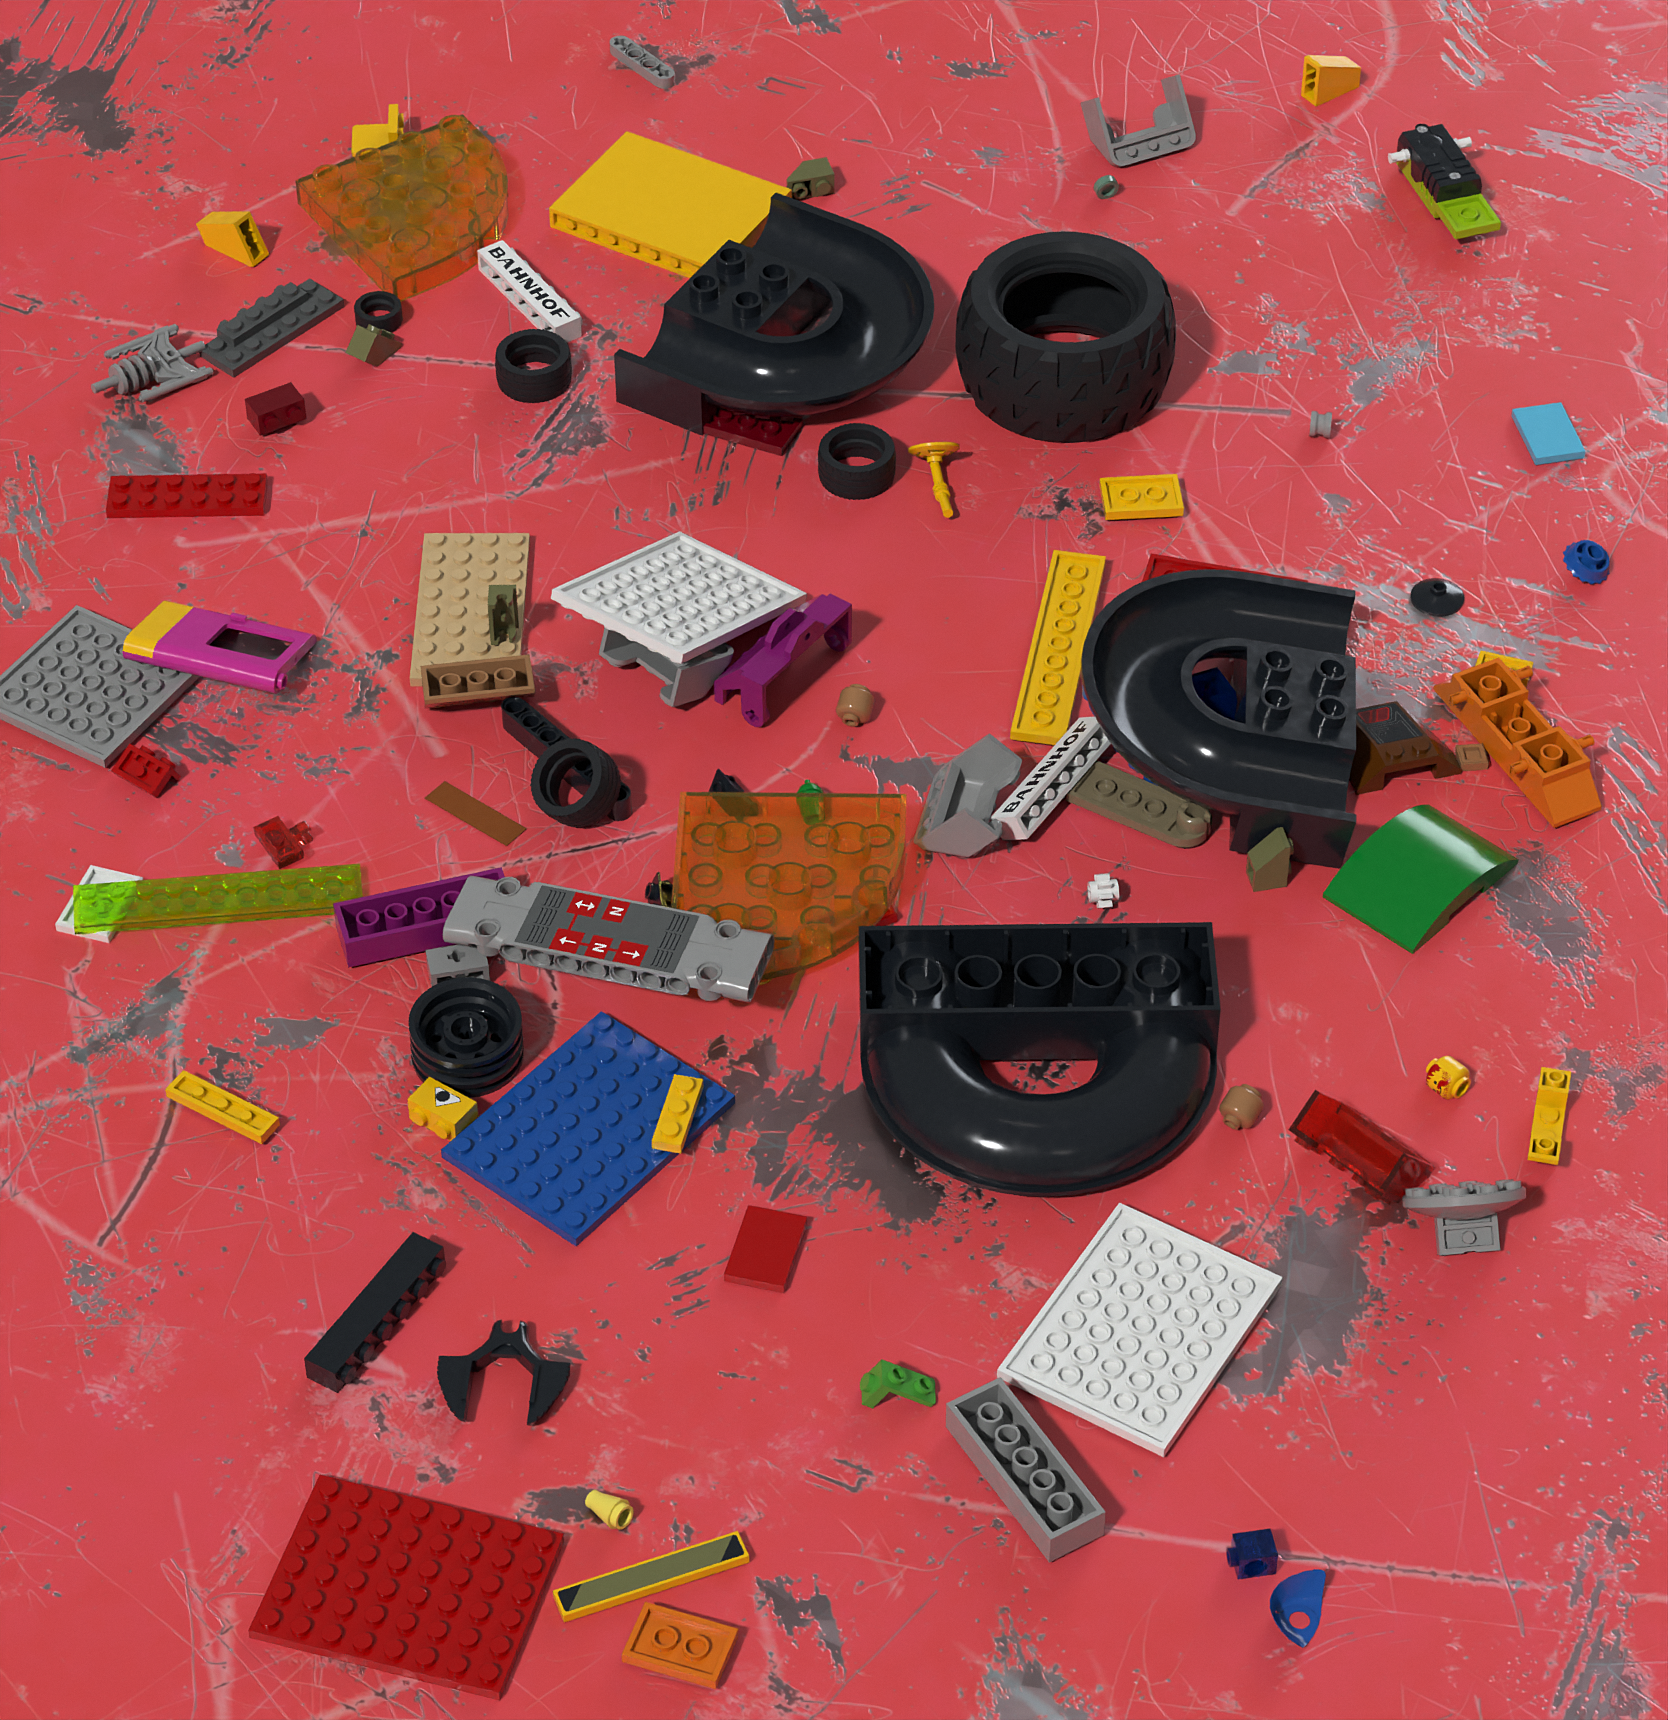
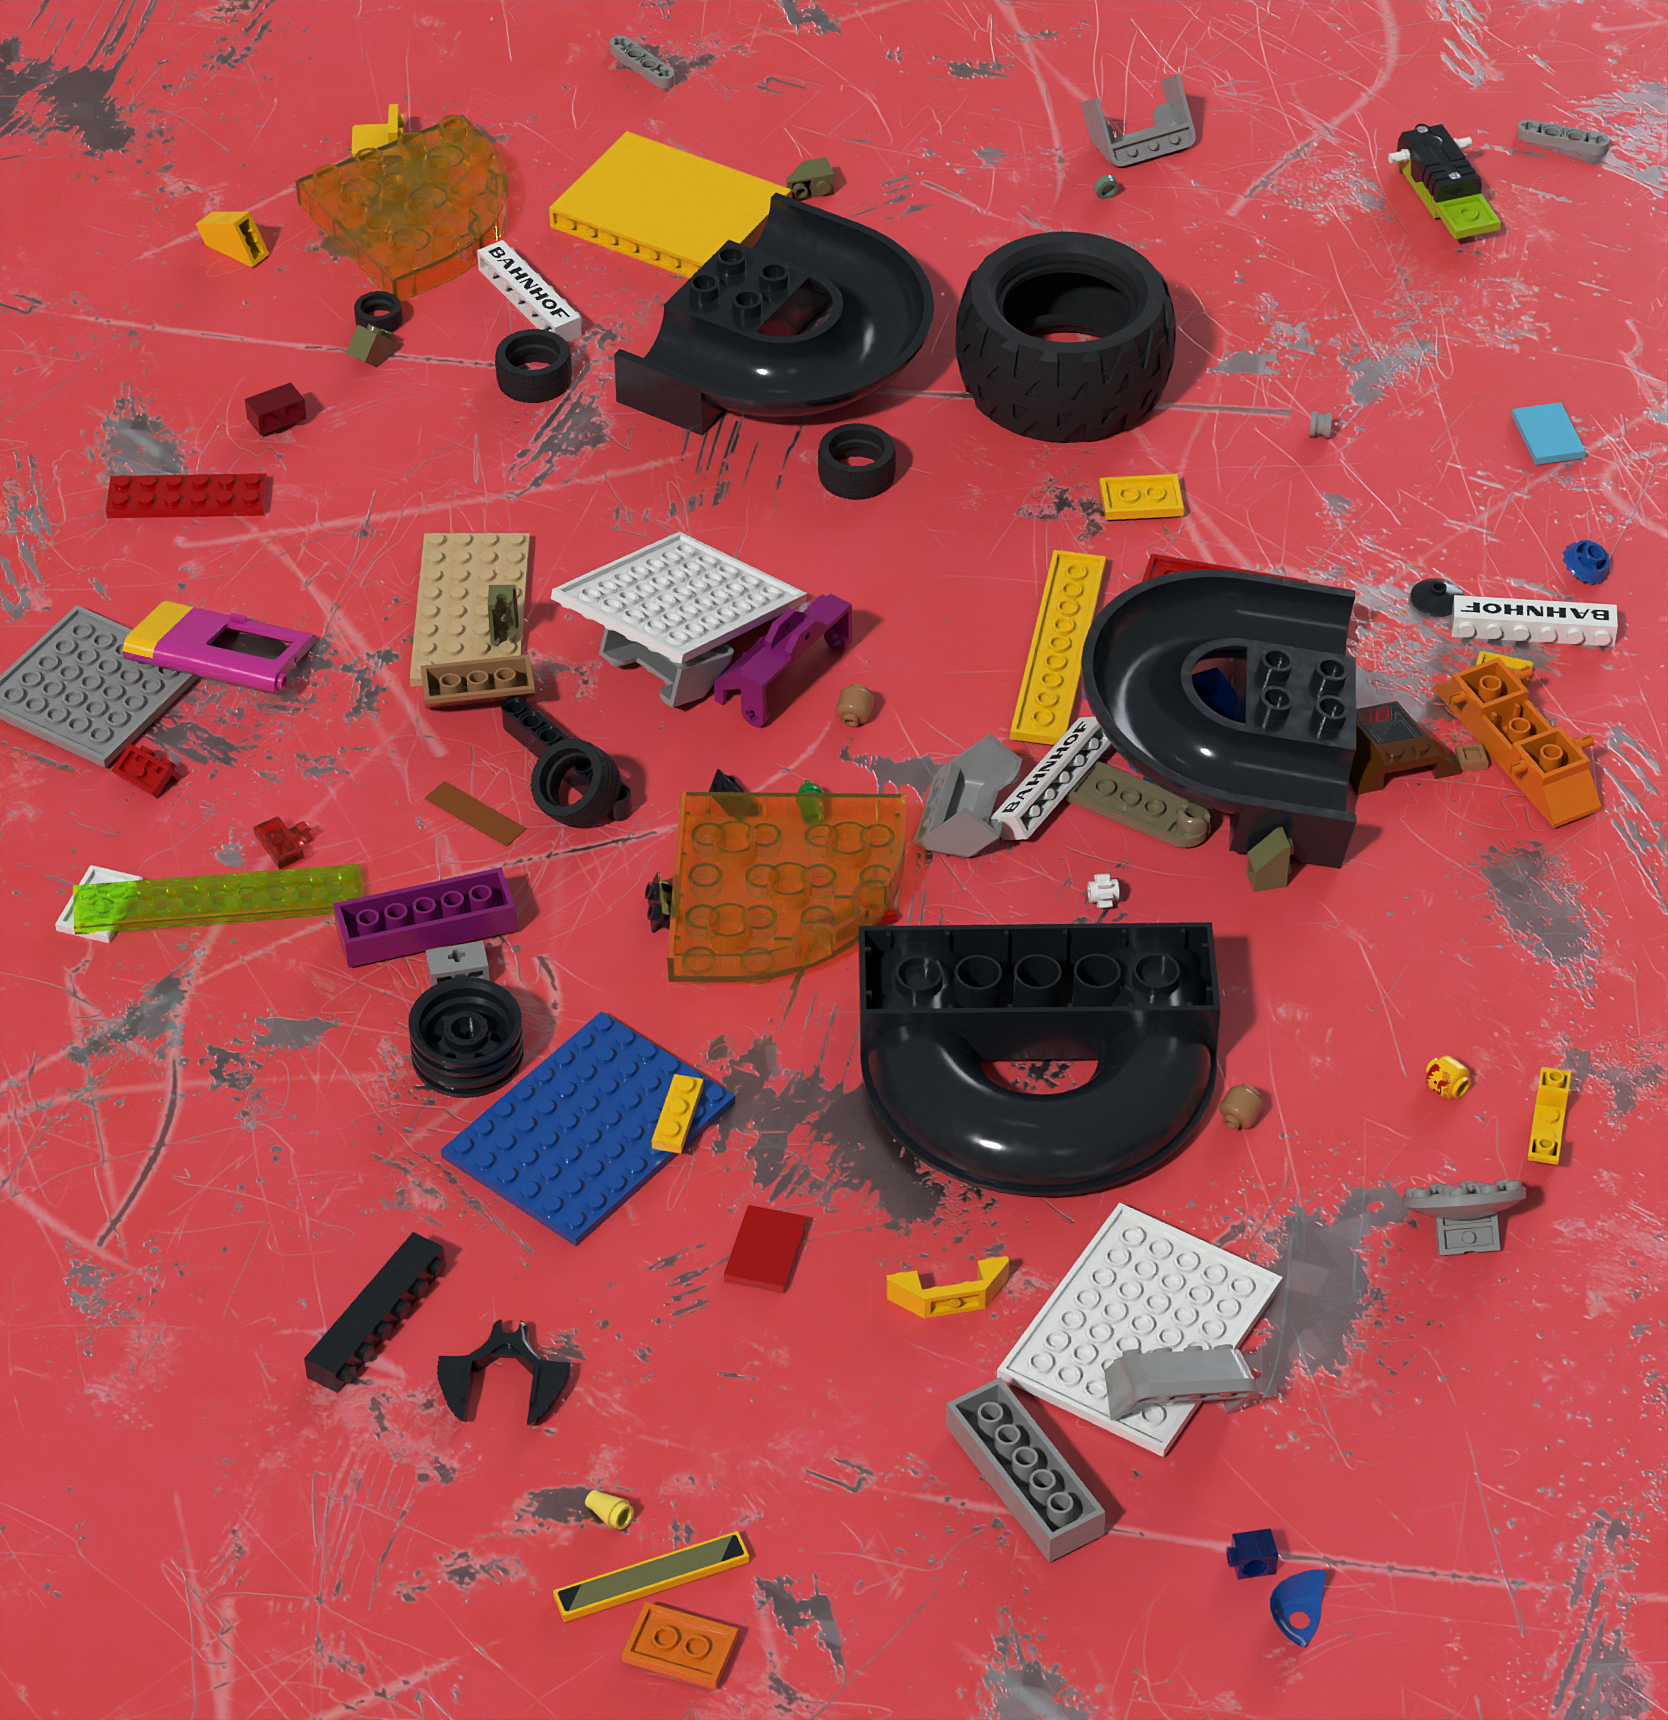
light grey bar [91,324,214,403] -> none
yellow plate [165,1070,280,1144] -> none
dark grey plate [199,278,344,378] -> none
red plate [248,1475,564,1701] -> none
yellow brick [407,1077,478,1141] -> none
light grey panel [443,876,774,1002] -> none
dark red wing [703,409,803,456] -> none
bright green bracket [860,1359,936,1409] -> none
yellow dish [908,442,960,518] -> none
clear red windscreen [1288,1090,1436,1205] -> none
slope [1301,55,1361,107] -> none
green slope [1323,804,1519,954] -> none
none -> yellow slope [886,1256,1009,1319]
none -> light grey windscreen [1104,1344,1257,1421]
none -> white brick [1452,595,1618,647]
none -> light grey beam [1517,119,1610,156]

